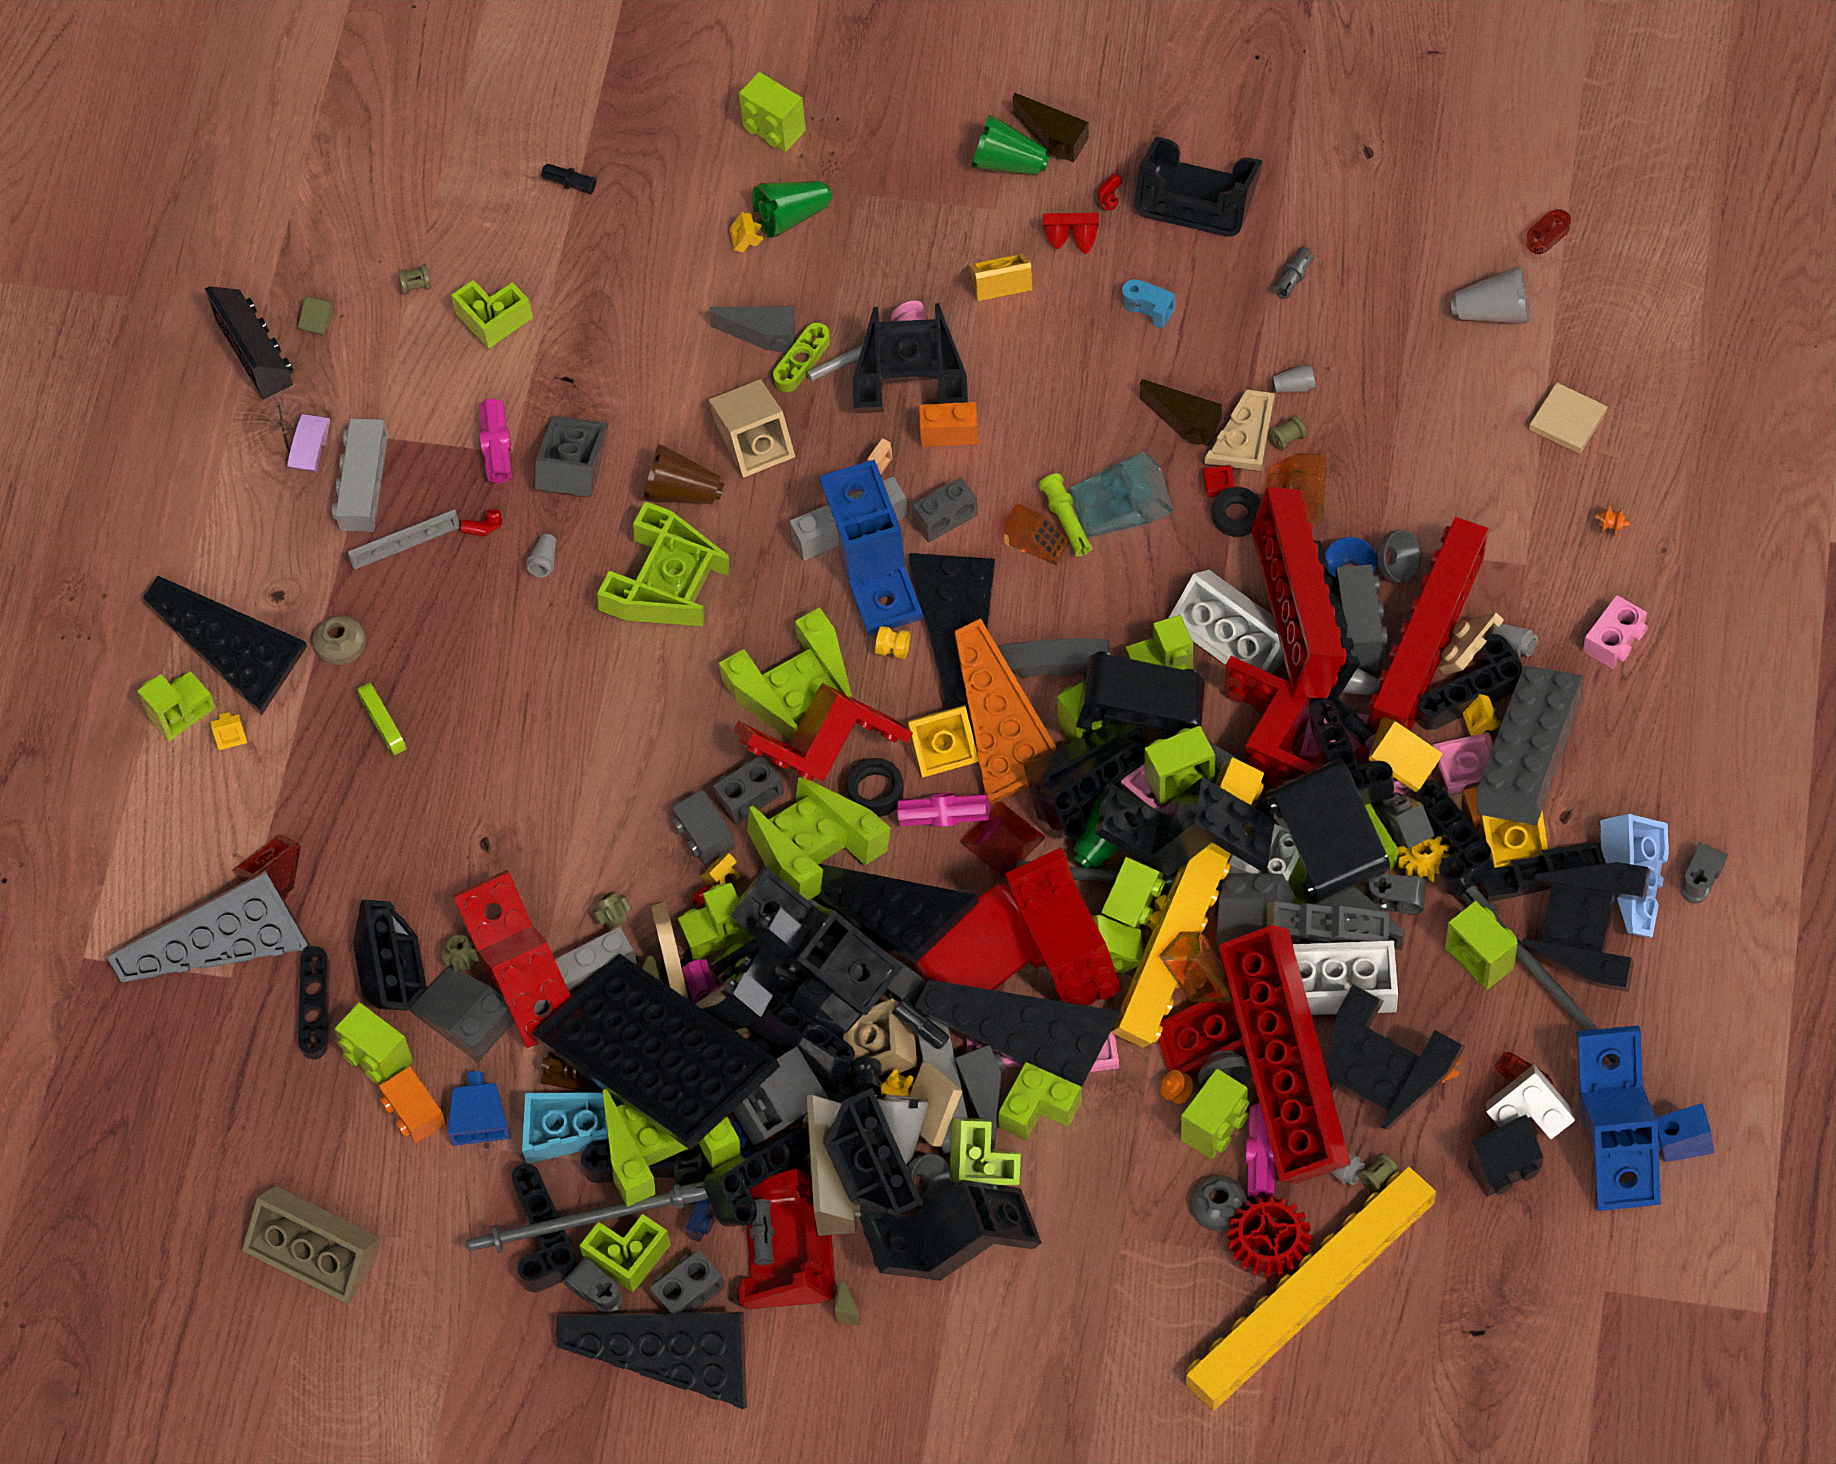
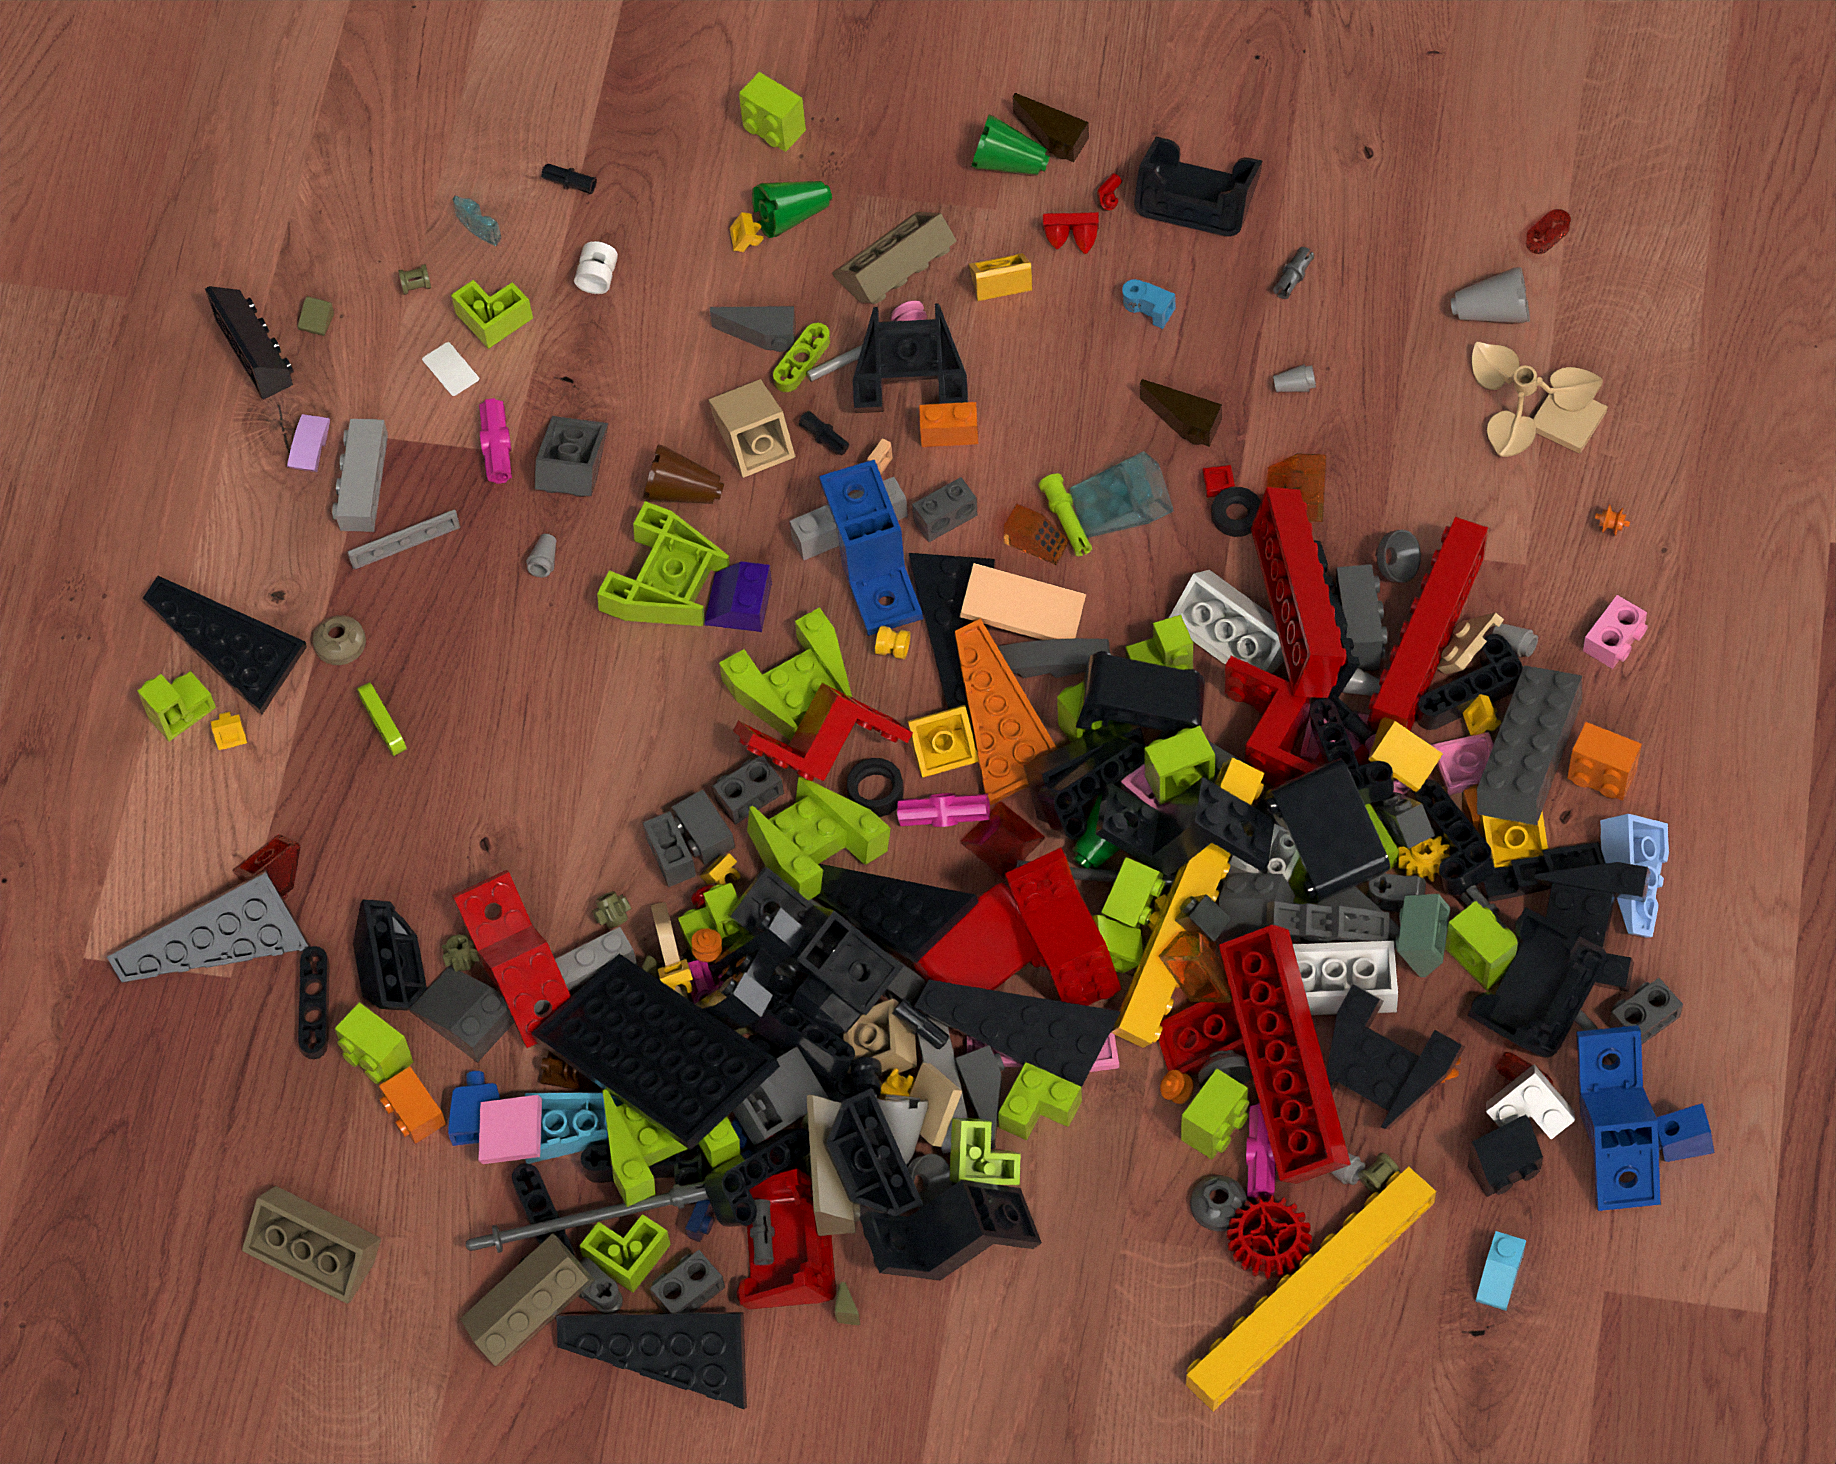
red arm [460,509,503,536] -> none
tan wing [1205,390,1275,471] -> none
olive bush [1269,415,1307,451] -> none
blue piece [1325,537,1377,582] -> none
dark grey piece [1681,842,1728,903] -> none
none -> white sticker [422,342,480,396]
none -> clear light blue slope [452,196,501,246]
none -> dark tan slope [460,1233,595,1367]
none -> bright pink tile [478,1095,542,1164]
none -> white wheel [574,241,618,294]
none -> dark grey brick [643,812,696,887]
none -> yellow tile [658,959,693,993]
none -> orange wheel [691,928,722,962]
none -> dark purple slope [704,561,772,632]
none -> black axle [799,411,849,455]
none -> dark tan slope [832,212,957,304]
none -> light nougat tile [960,563,1086,640]
none -> pearl dark grey brick [1175,894,1231,944]
none -> sand green slope [1396,894,1450,977]
none -> black windscreen [1467,907,1607,1058]
none -> tan plant [1472,342,1603,457]
none -> medium azure slope [1476,1231,1526,1311]
none -> orange brick [1567,722,1642,801]
none -> dark grey brick [1609,978,1683,1045]

